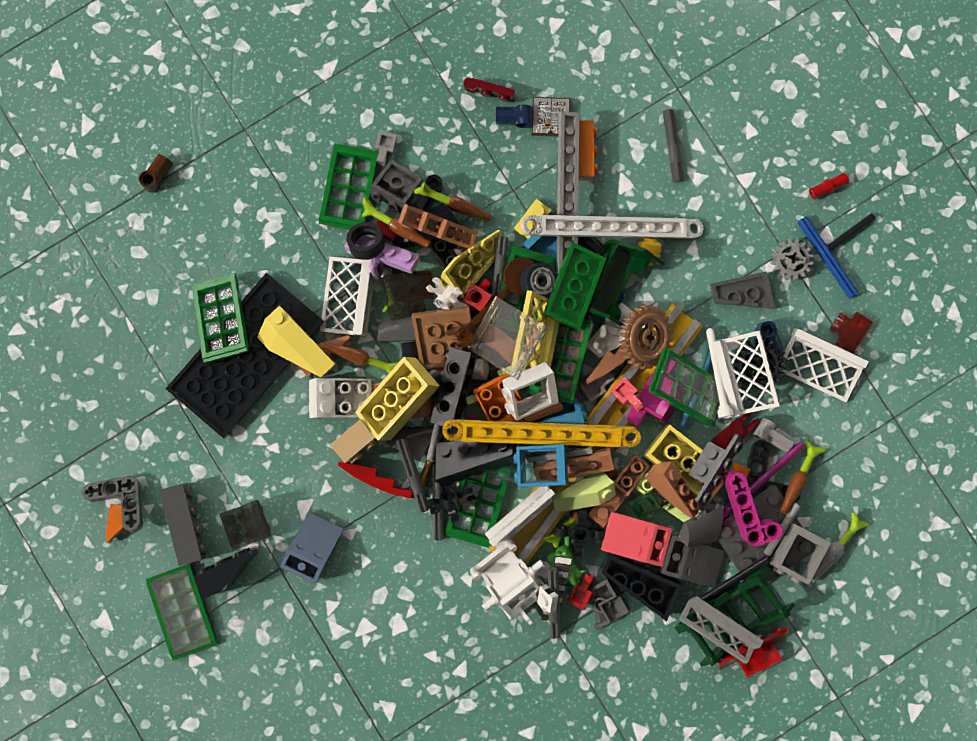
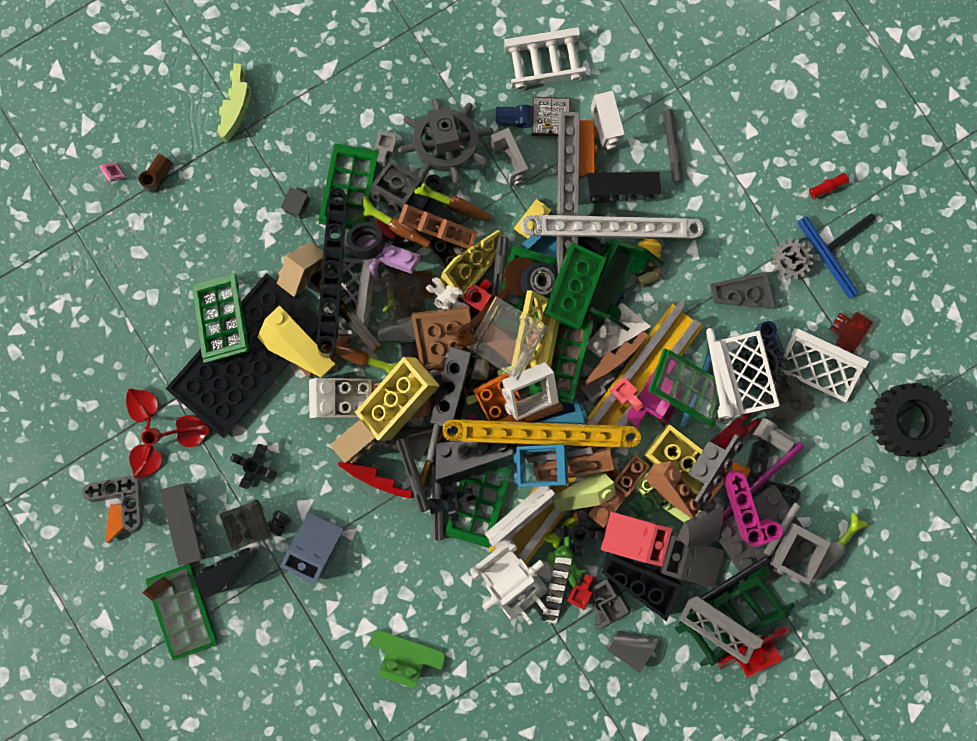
dark red hinge [463,77,516,102] -> none
white plate [537,584,558,613] -> none
dark grey axle [548,567,561,639] -> none
medium nougat gear [618,305,673,369] -> none
dark orange piece [780,440,827,514] -> none
none -> bright pink slope [99,162,125,182]
none -> red plant [126,388,209,479]
none -> reddish brown piece [142,576,173,601]
none -> yellowish green slope [218,63,251,142]
none -> black pin [230,443,277,489]
none -> black wheel [265,509,292,536]
none -> tan brick [277,241,324,297]
none -> dark grey brick [281,187,310,219]
none -> dark brown axle [310,272,382,353]
none -> black beam [317,188,347,358]
none -> bright green plate [369,630,444,689]
none -> dark grey piece [398,98,493,184]
none -> light grey panel [491,127,528,186]
none -> white fence [504,27,586,90]
none -> black wedge [578,172,661,205]
none -> white window [590,91,624,151]
none -> dark grey slope [606,632,659,673]
none -> olive pin [637,267,663,288]
none -> clear smoke bracket [759,375,816,428]
none -> black tyre [870,383,953,457]

